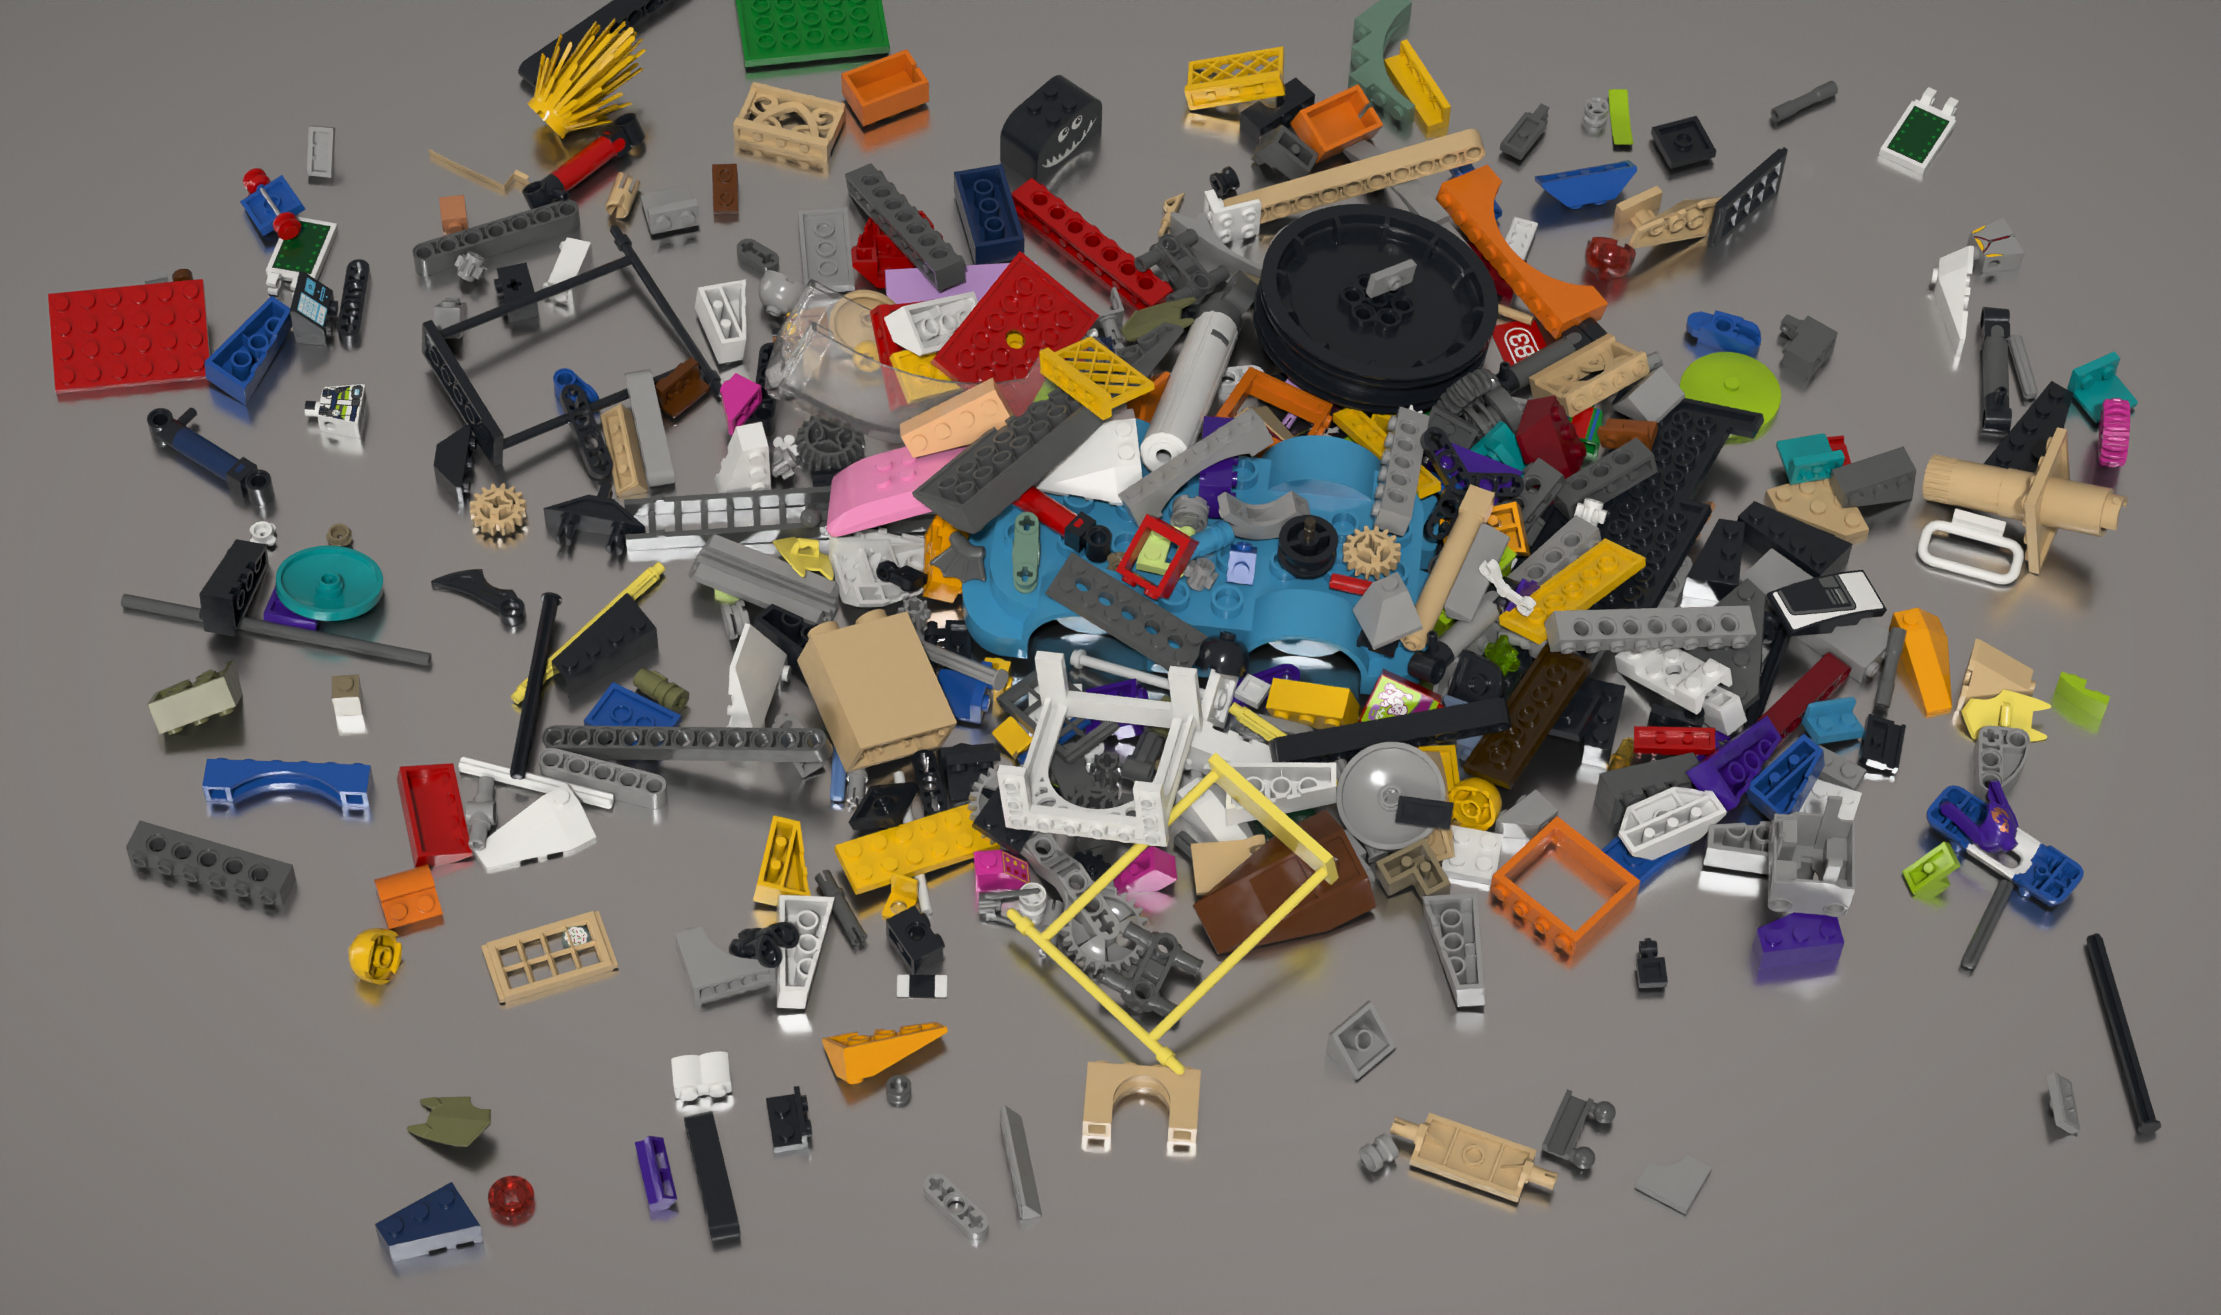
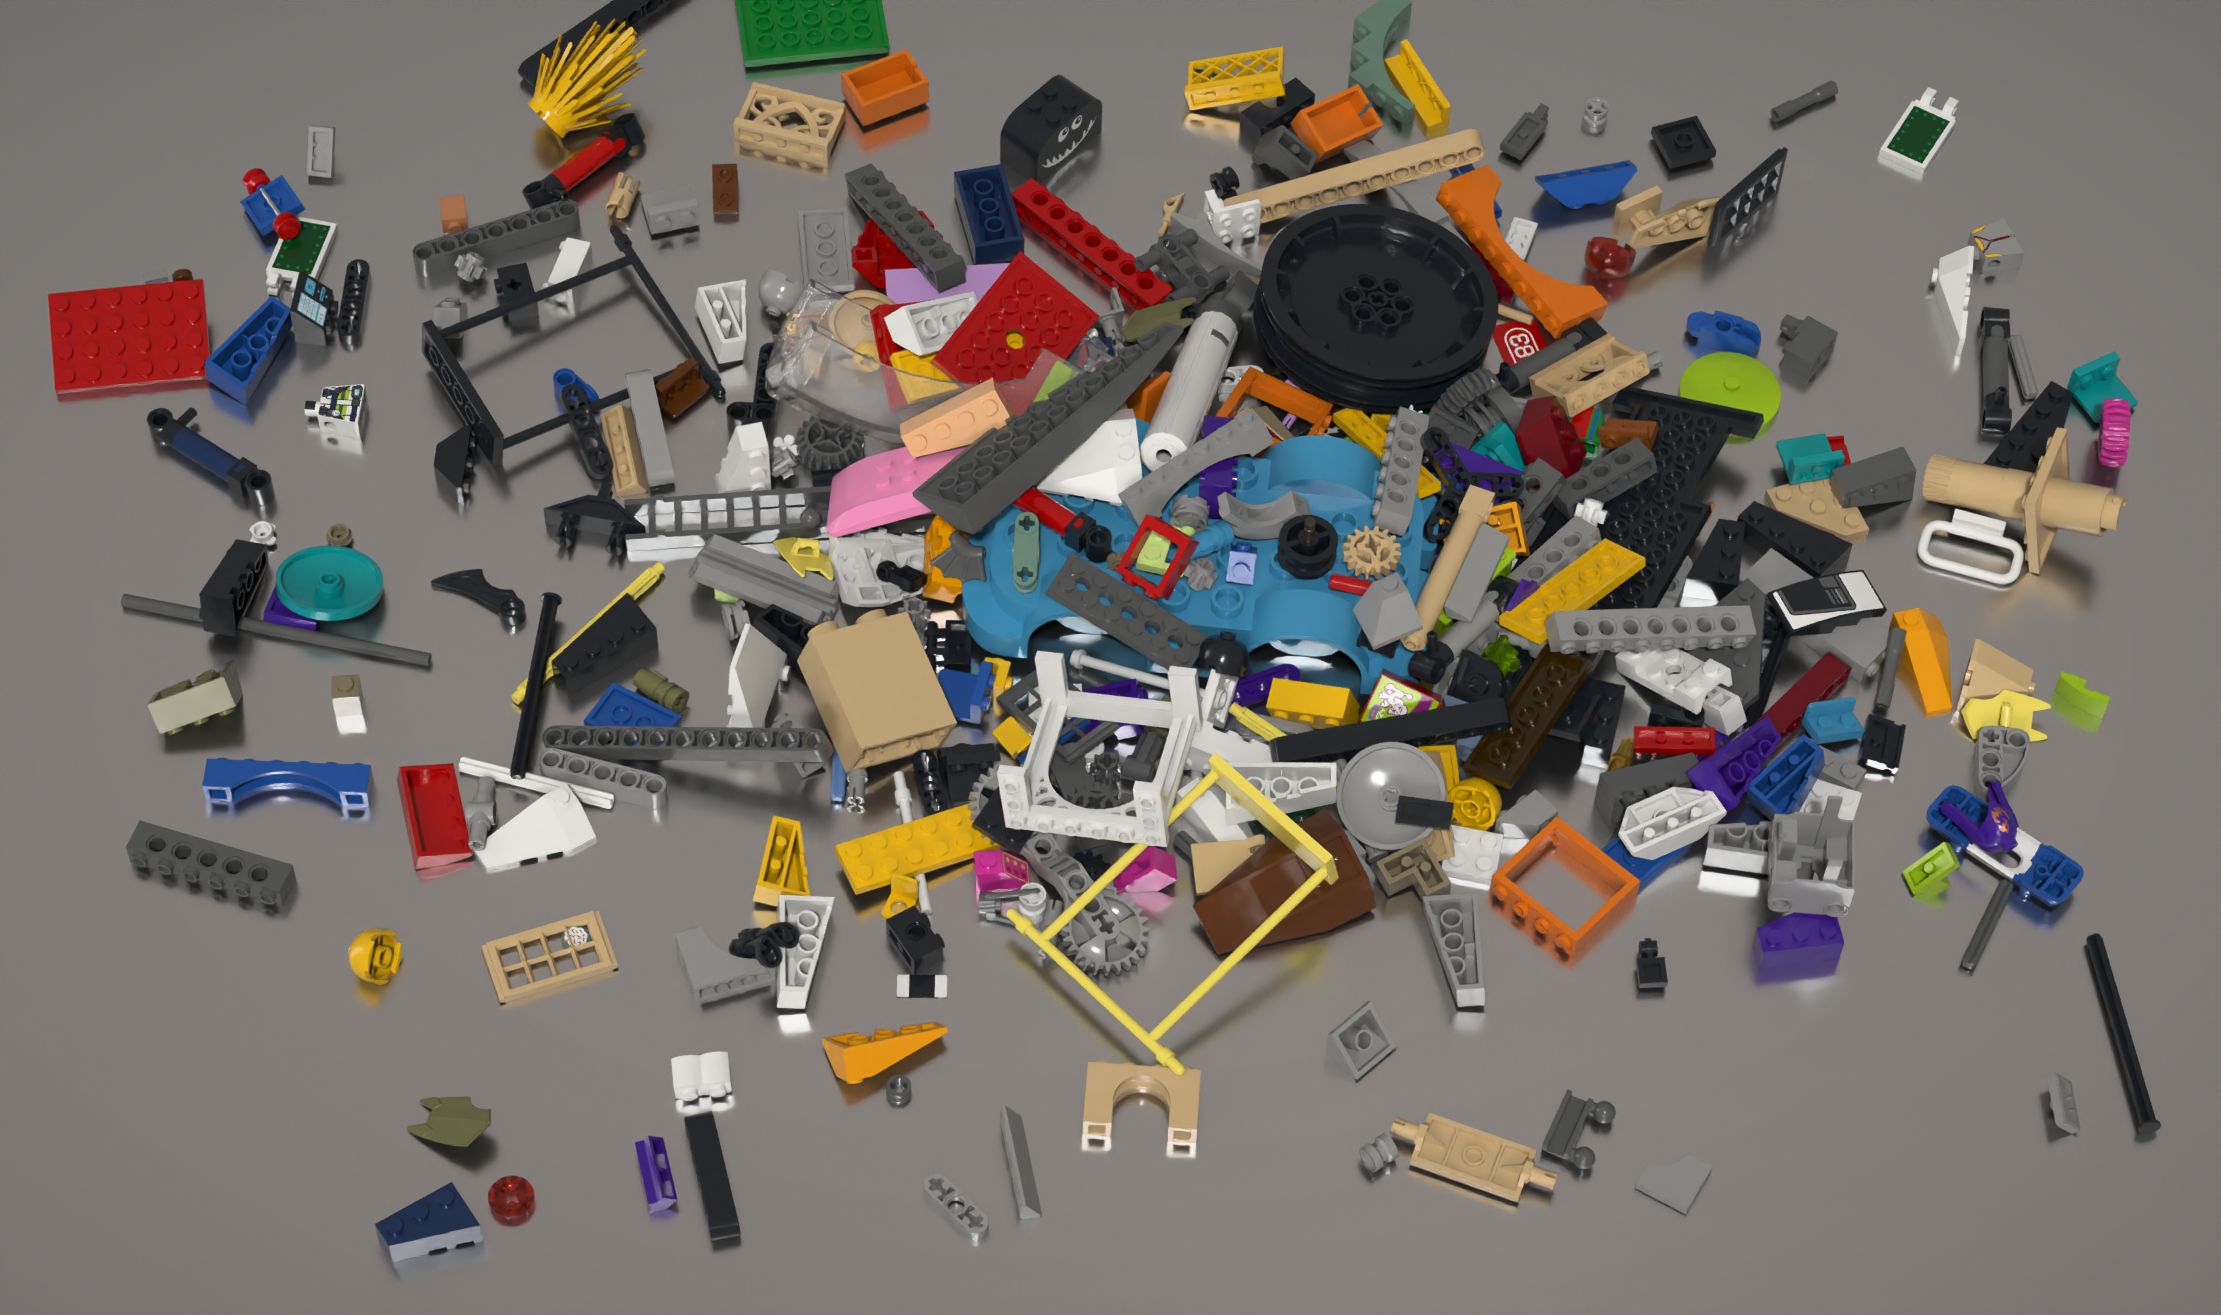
orange brick [374,864,443,931] -> none
tan piece [428,149,530,190] -> none
tan gear [469,483,527,536] -> none
dark pink slope [720,373,762,435] -> none
dark grey beam [737,239,779,275] -> none
black bracket [766,1086,813,1153] -> none
dark grey pin [815,870,868,945] -> none
black plate [848,782,919,830] -> none
light grey axle [921,641,1008,691] -> none
yellow fence [1039,336,1154,420] -> none
dark grey piece [1099,921,1204,1017] -> none
white tile [1234,674,1271,709] -> none
light grey plate [1366,259,1417,298] -> none
white piece [1479,559,1537,616] -> none
lime sticker [1608,89,1634,145] -> none
light grey slope [1613,366,1685,423] -> none

